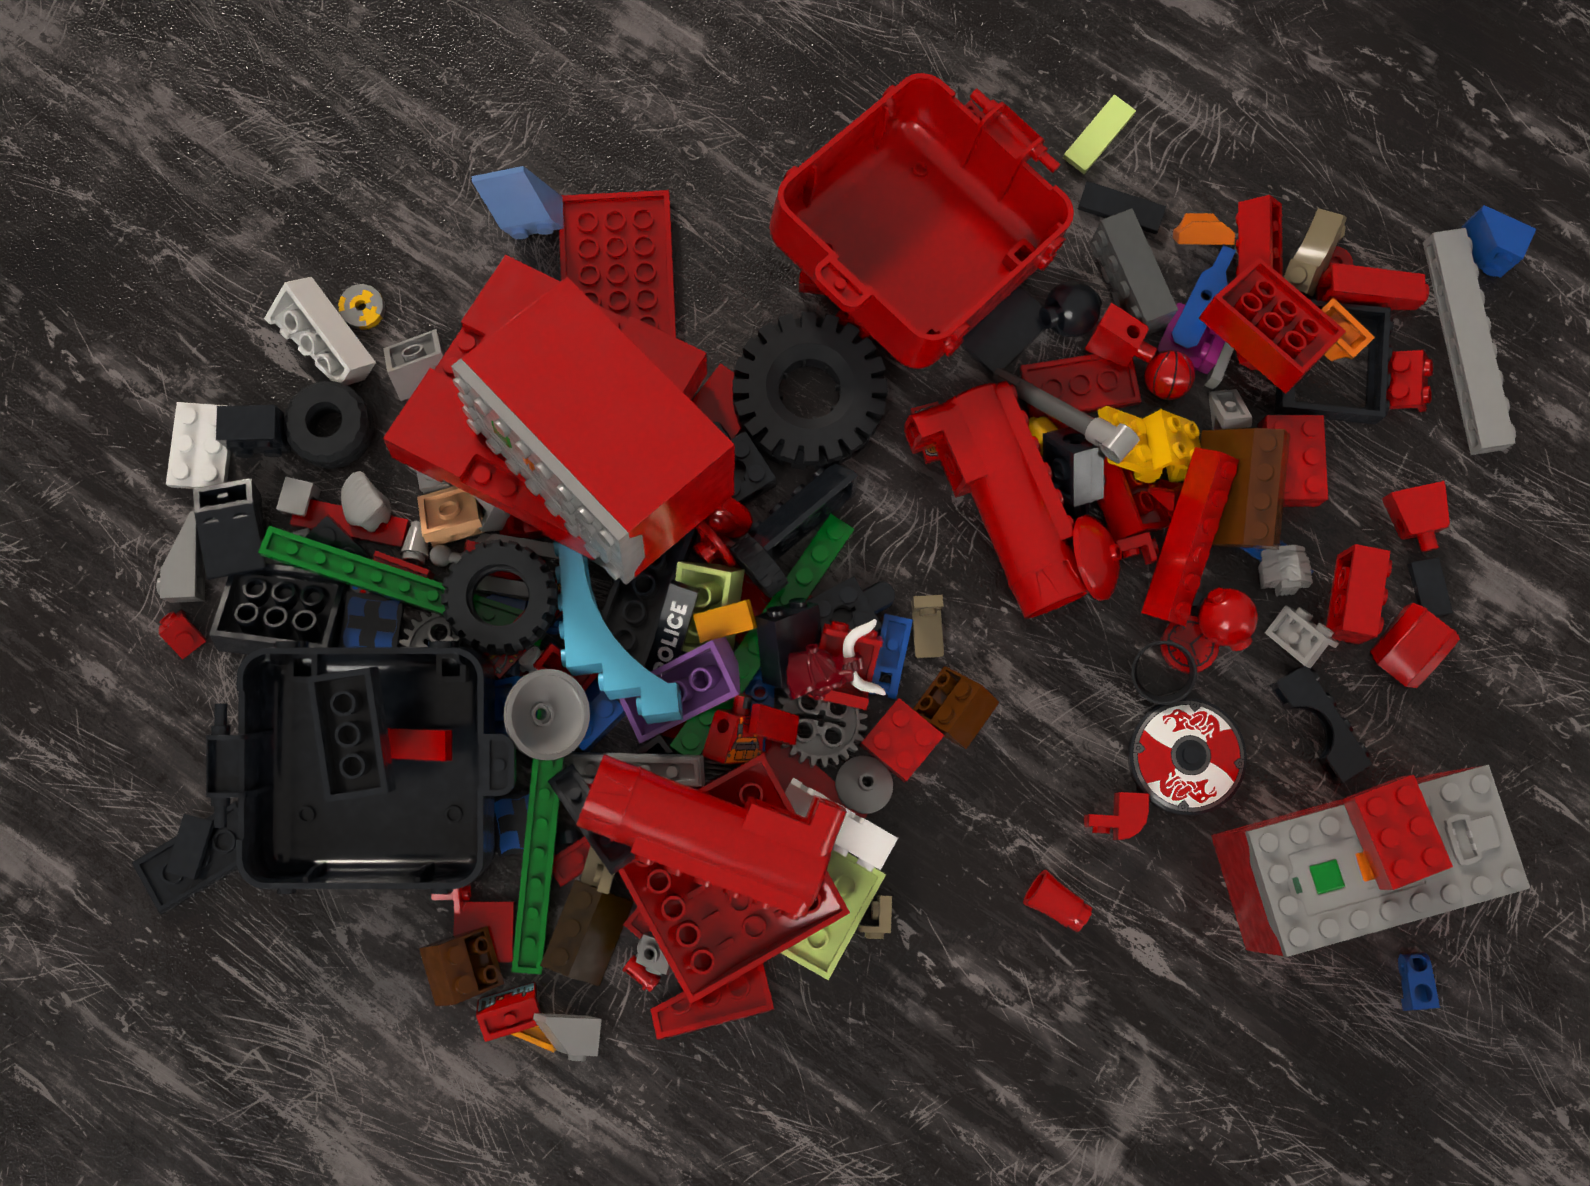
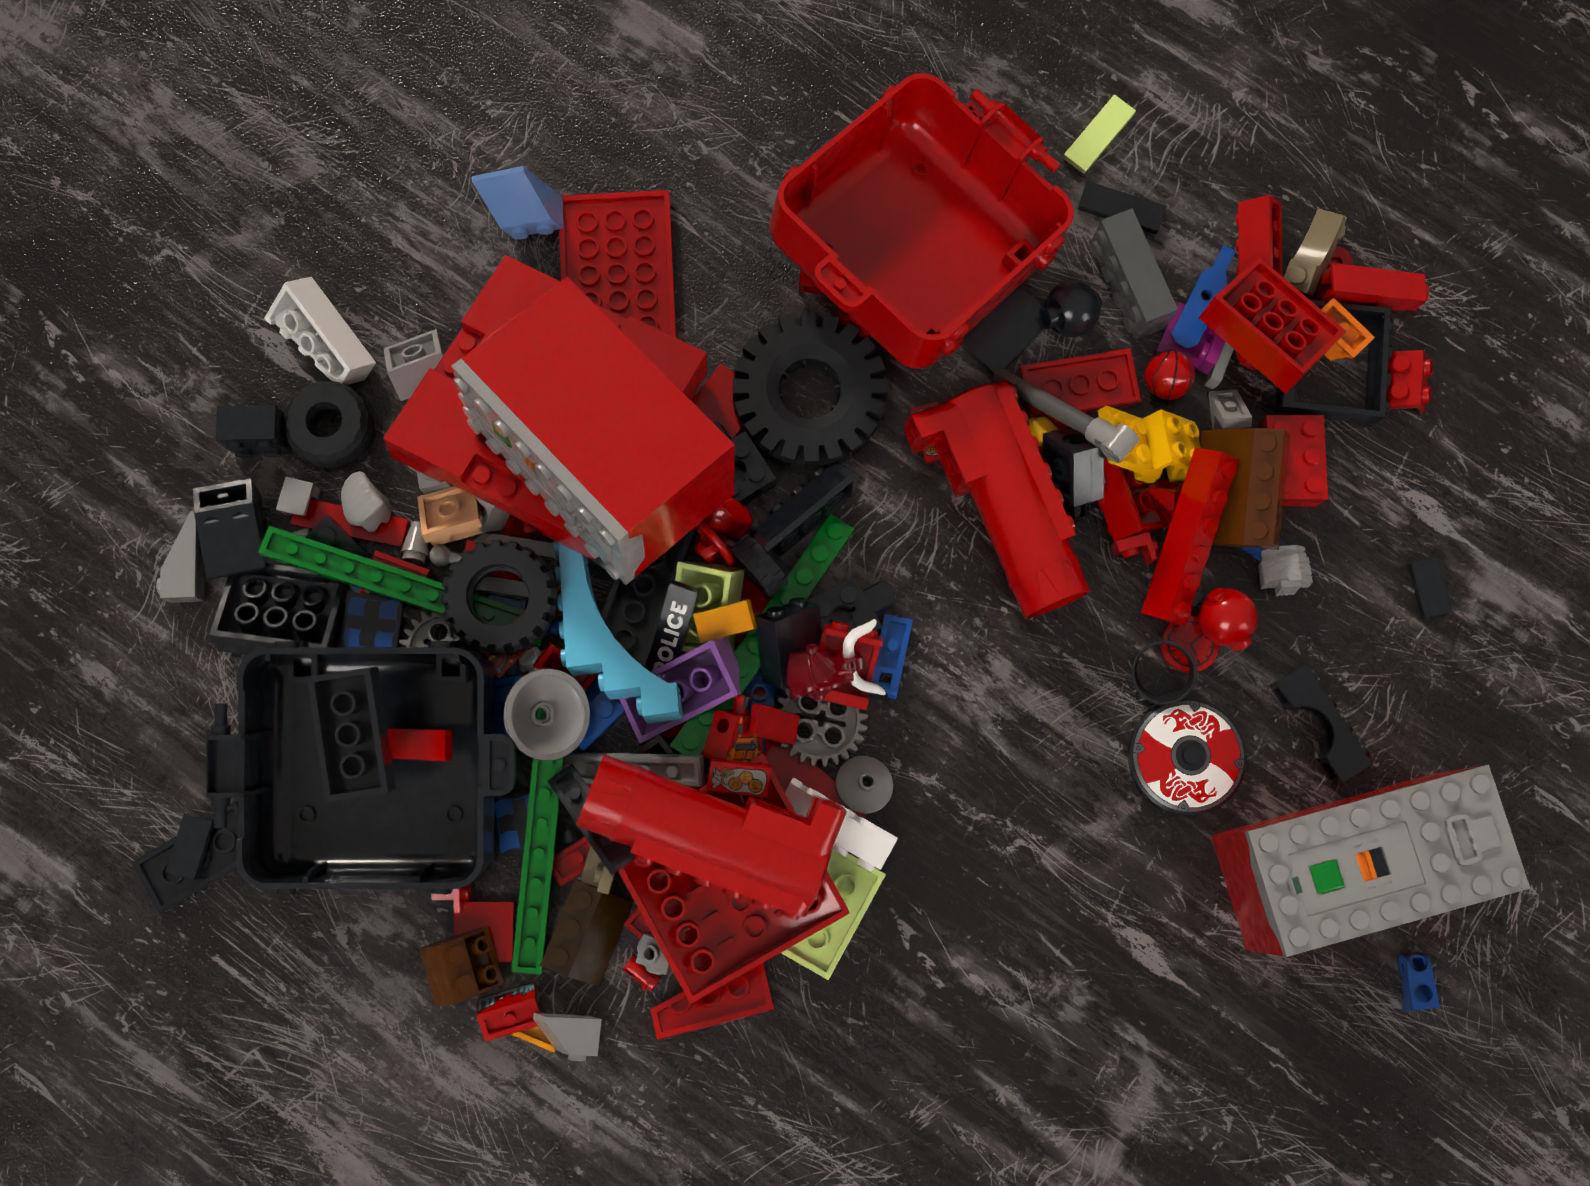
red bracket [159,609,206,659] -> none
white plate [166,402,231,489] -> none
piece [338,284,385,330] -> none
dark tan bracket [858,895,892,939] -> none
red brick [860,698,944,783] -> none
dark tan bracket [911,595,944,659] -> none
reddish brown slope [913,666,1000,749] -> none
red plant [1023,869,1092,932] -> none
red dish [1073,515,1122,601] -> none
red brick [1084,792,1149,840] -> none
red torso [1085,303,1157,366] -> none
orange slope [1173,213,1235,245] -> none
light grey bracket [1265,605,1339,668] -> none
red brick [1326,544,1392,645] -> none
red brick [1342,775,1453,890] -> none
red slope [1370,603,1460,688] -> none
red torso [1382,481,1450,552] -> none
light grey brick [1423,228,1516,455] -> none
blue slope [1461,205,1536,278] -> none
none -> tile [706,758,771,798]

